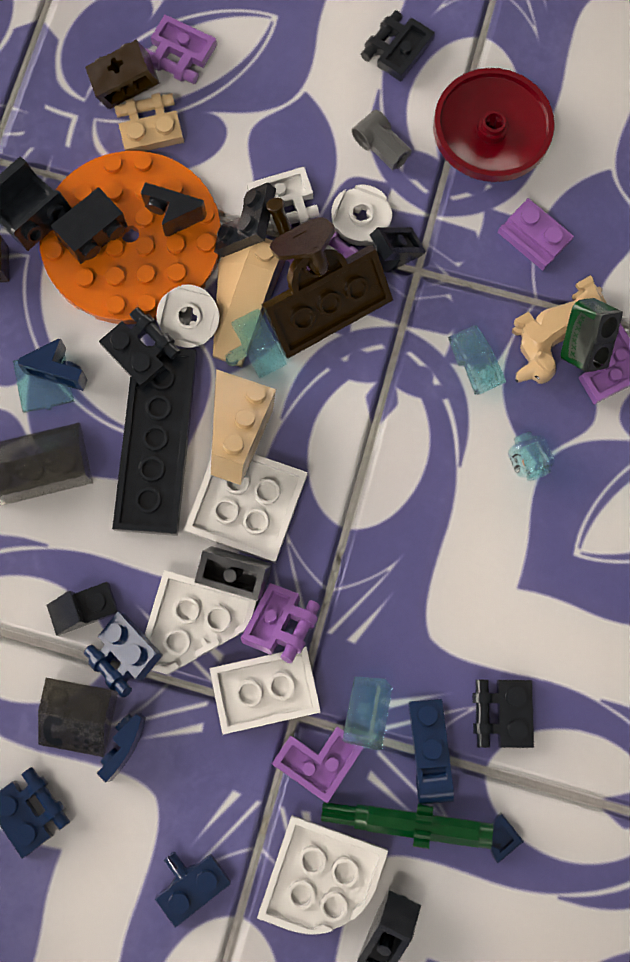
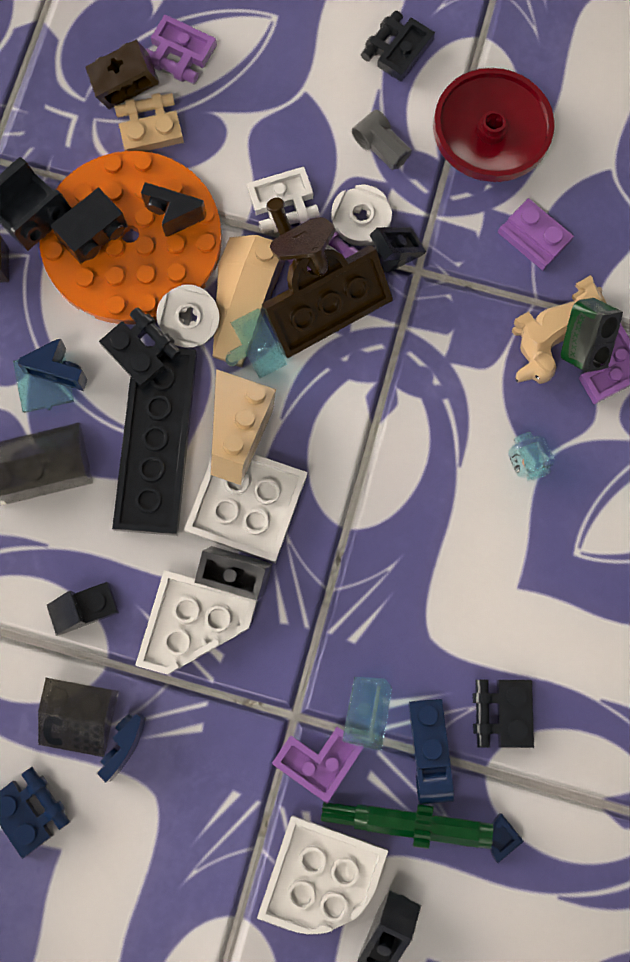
plate [84,612,163,698] -> none
dark blue plate [155,851,231,928] -> none
white plate [209,647,321,735] -> none
black plate [214,182,276,257] -> none
medium lavender plate [241,583,321,663] -> none
clear light blue slope [448,325,506,394] -> none

